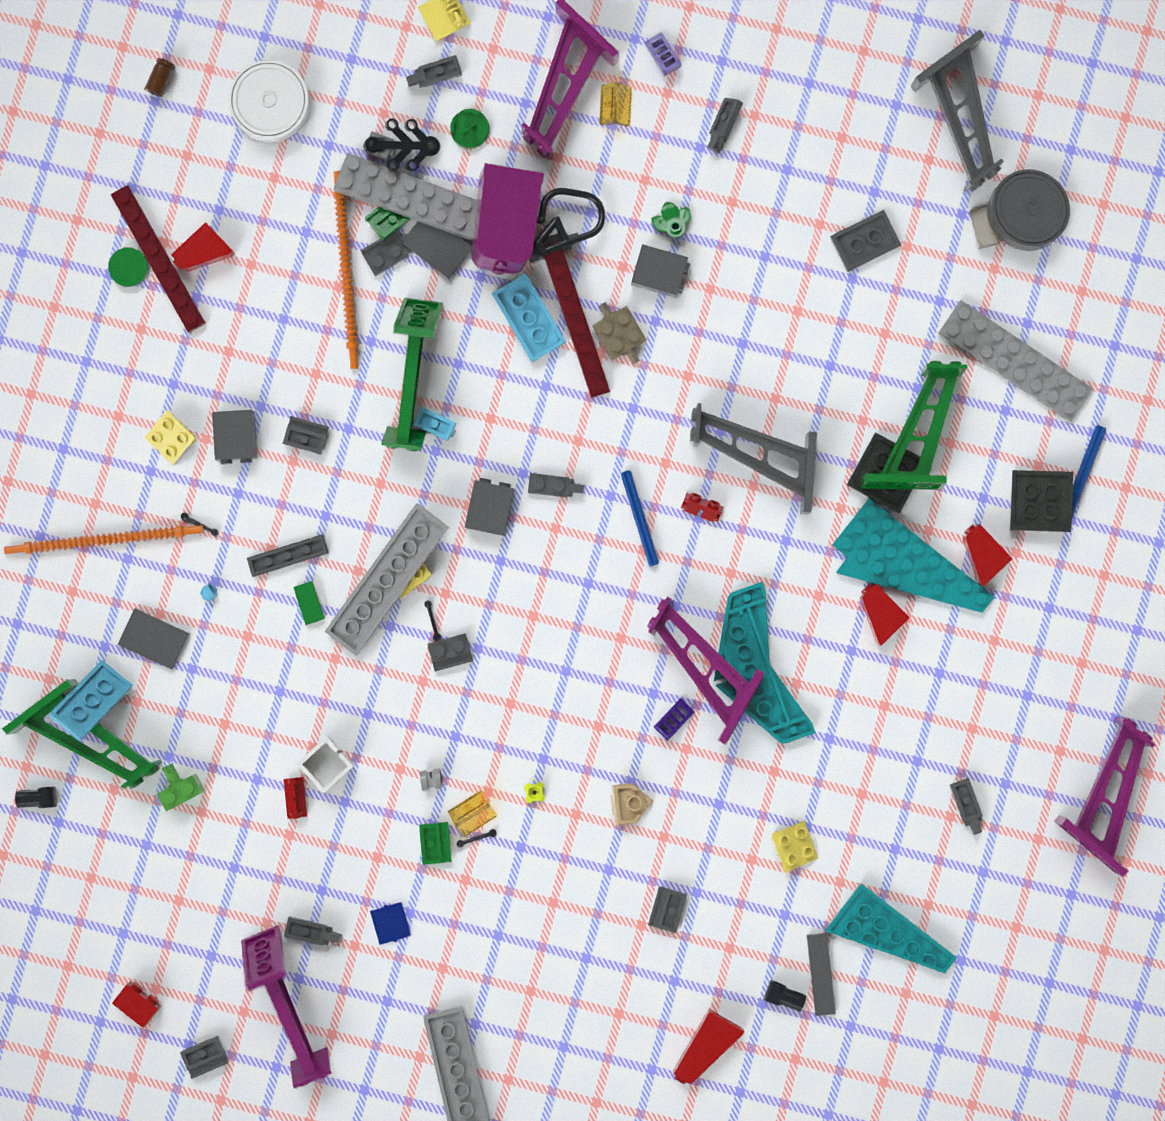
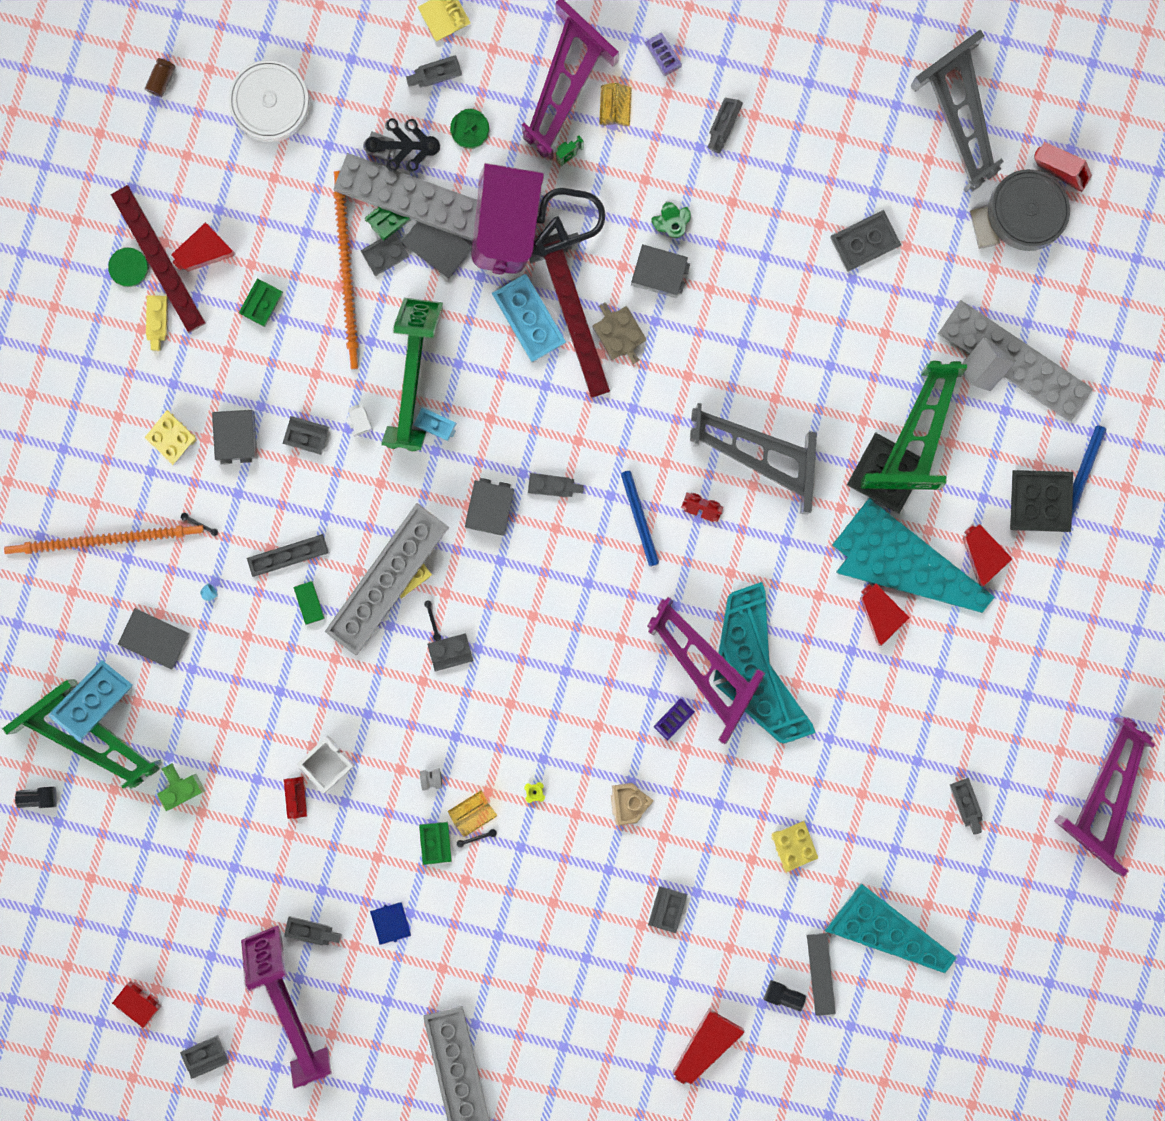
none -> light yellow hinge [146,295,168,351]
none -> green plate [239,278,284,327]
none -> white brick [347,405,373,437]
none -> green plate [556,135,584,167]
none -> light grey slope [962,337,1016,391]
none -> slope [1034,142,1092,192]

